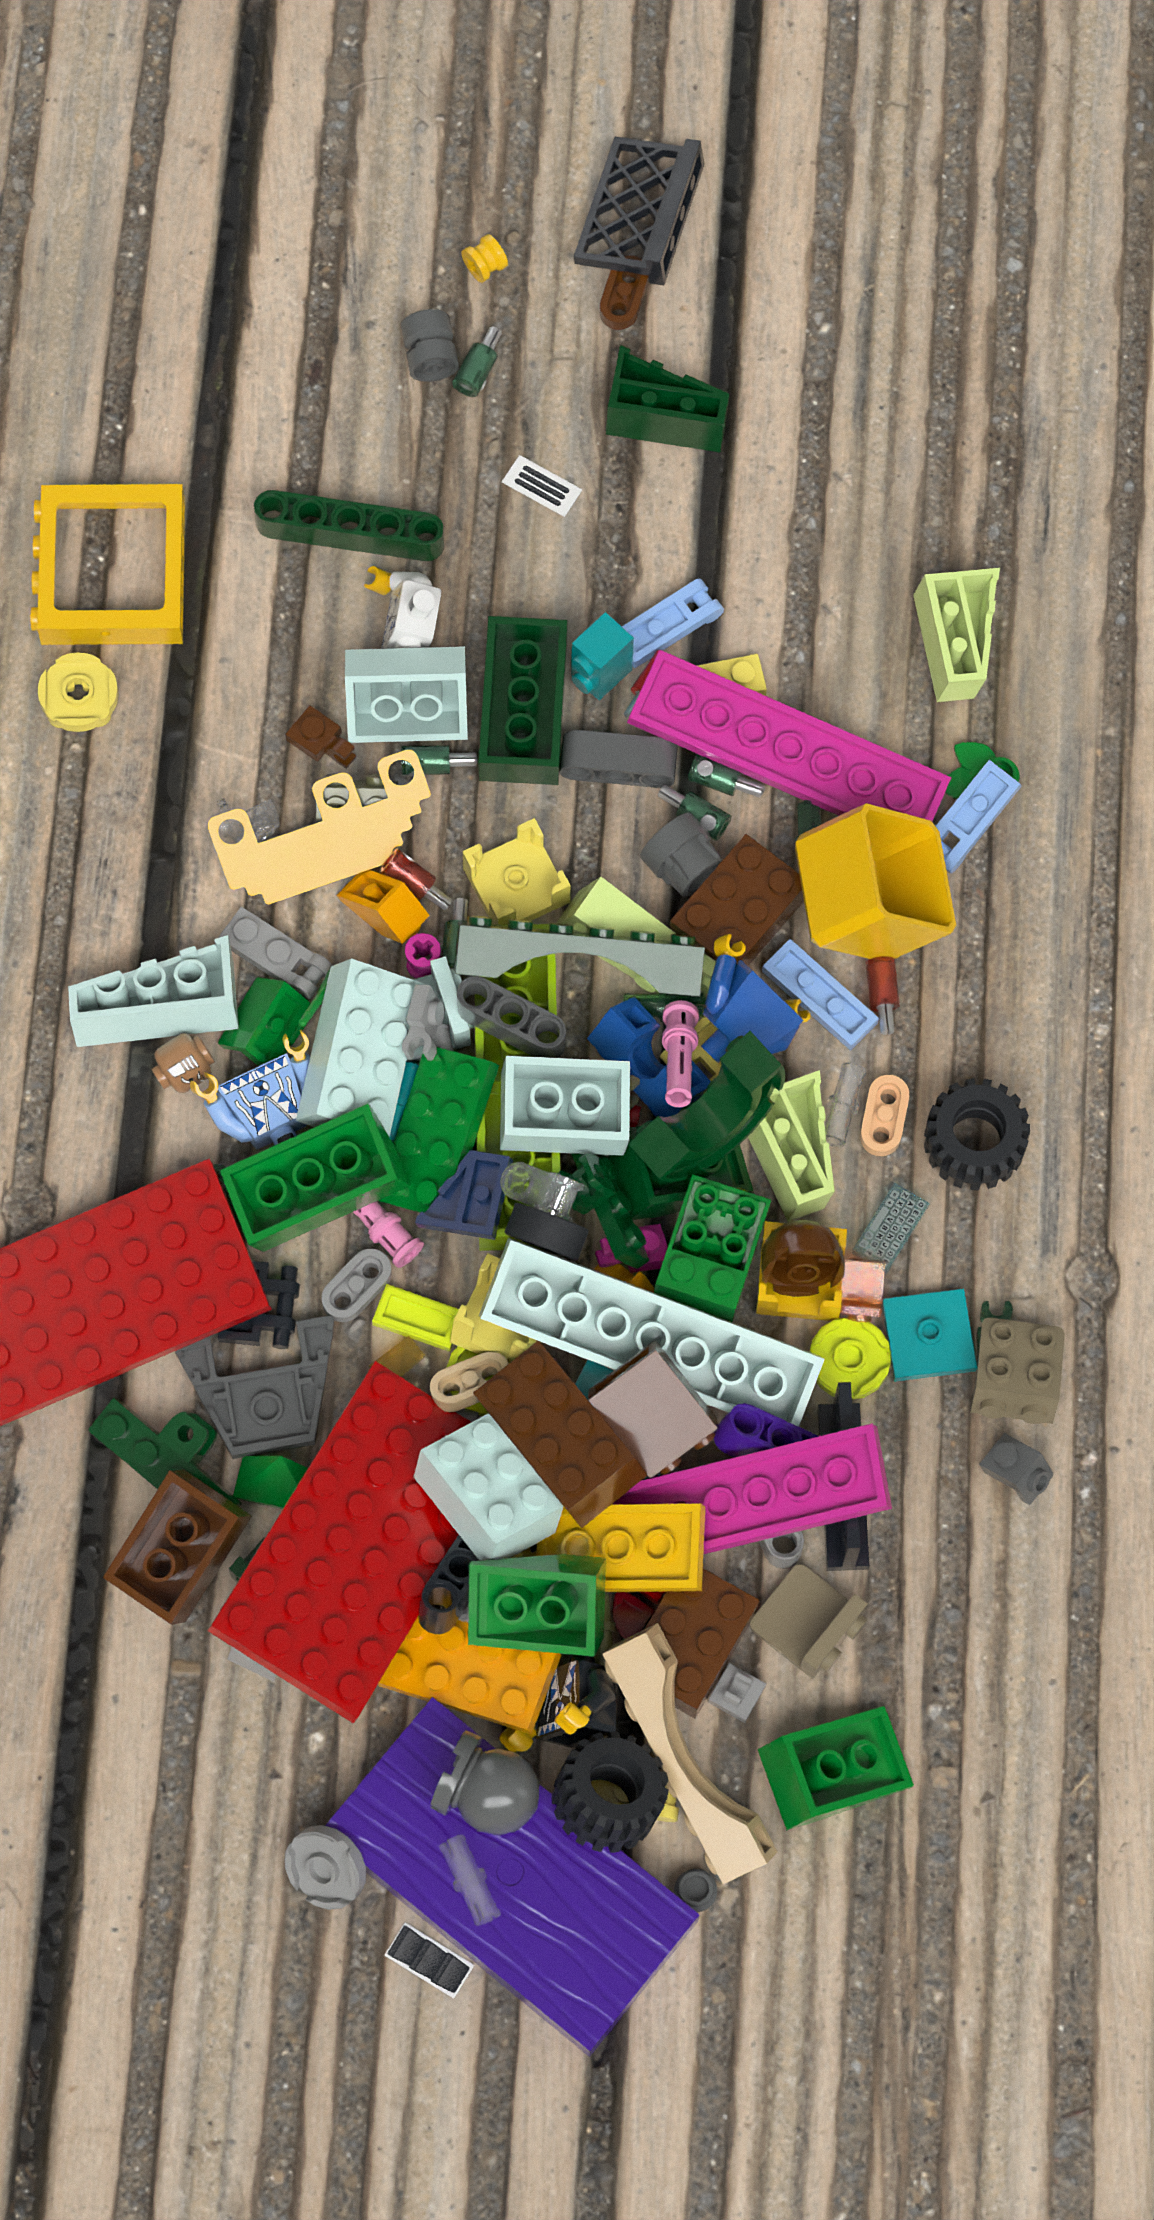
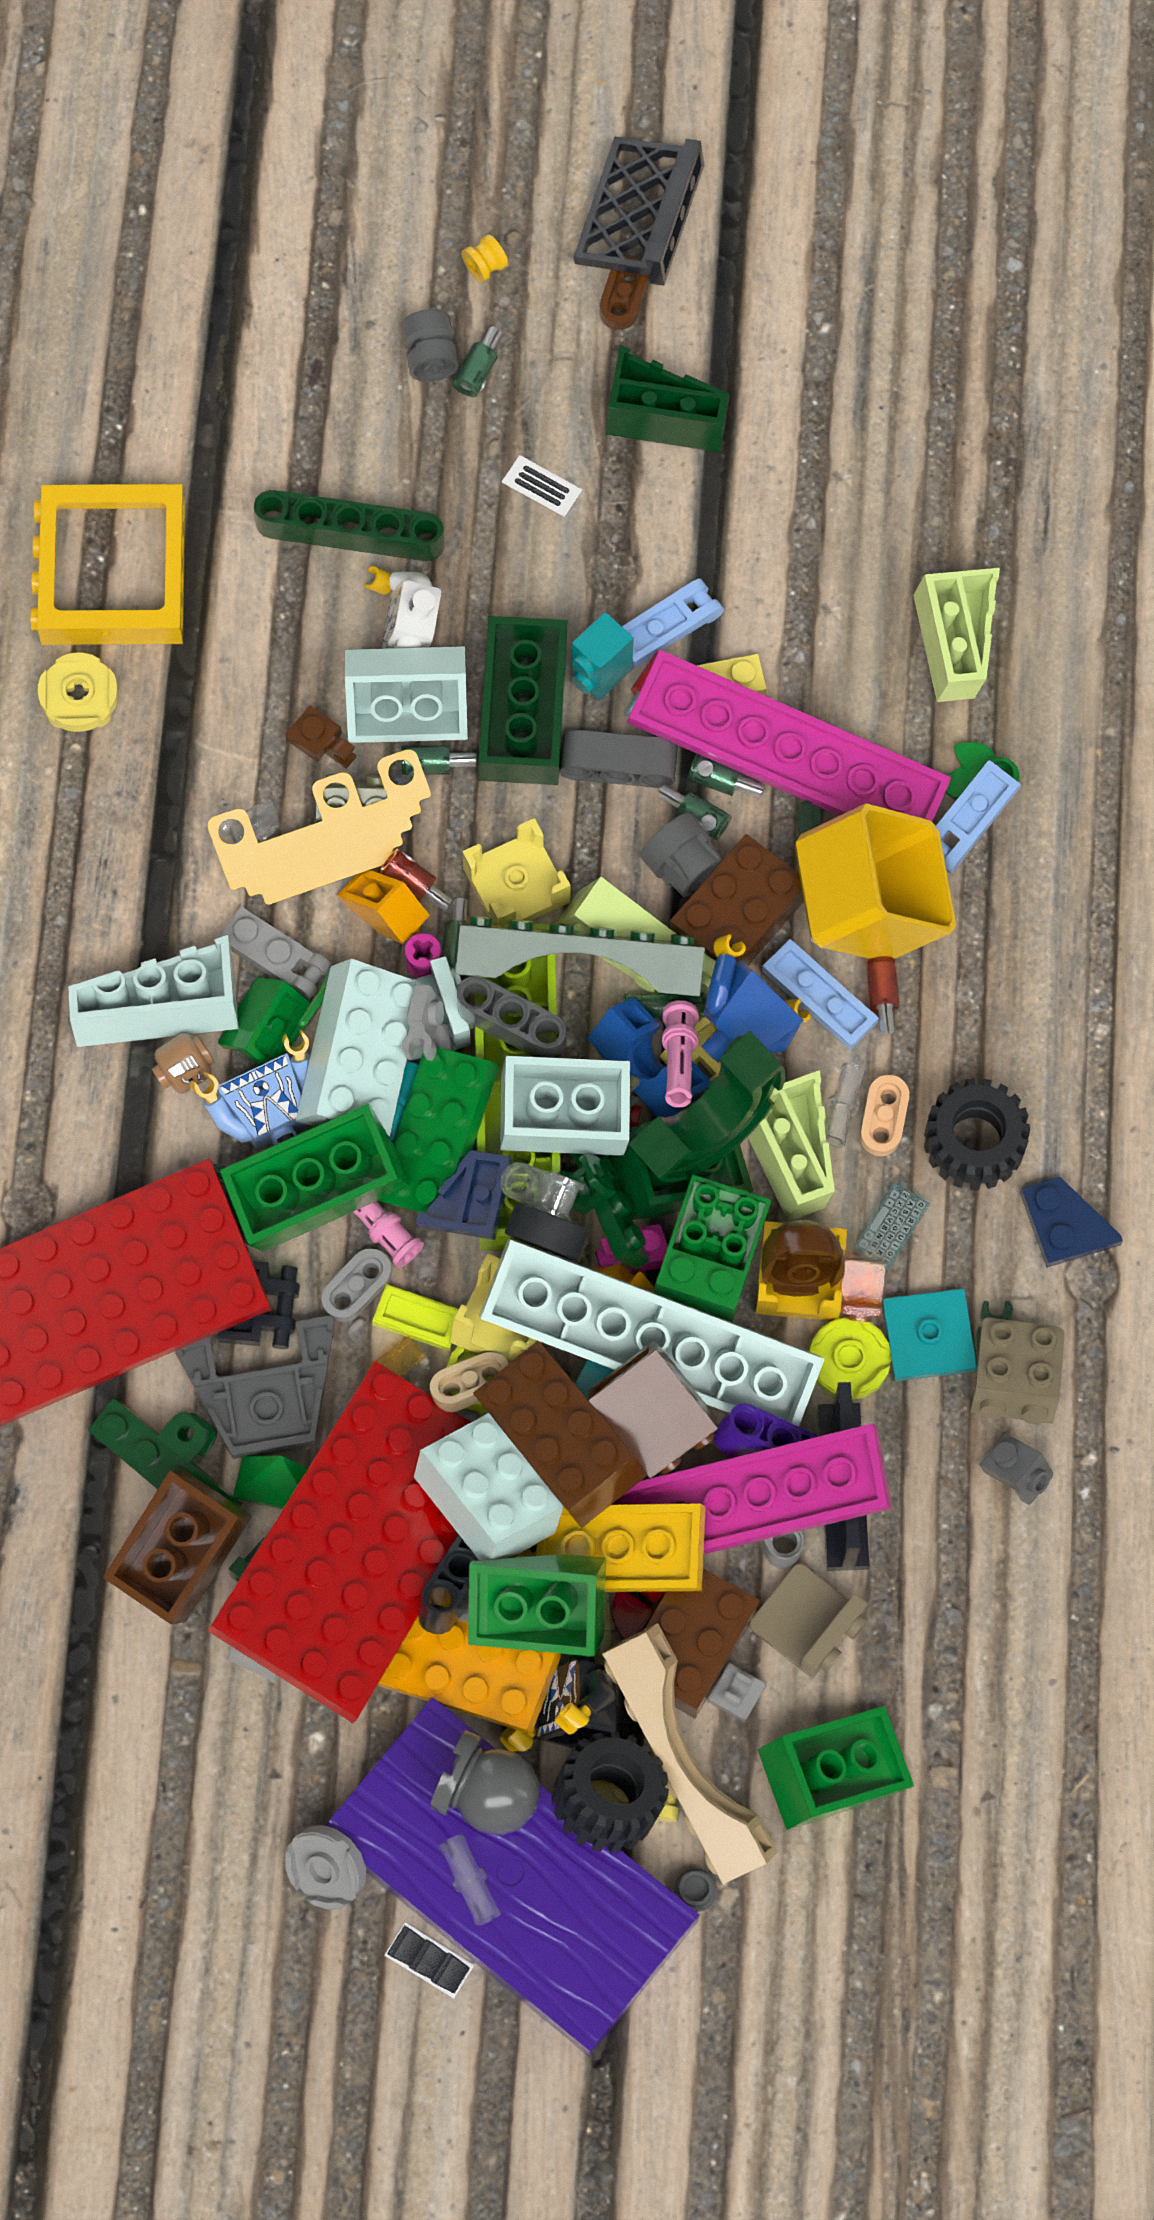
none -> dark blue wing [1020,1177,1123,1268]

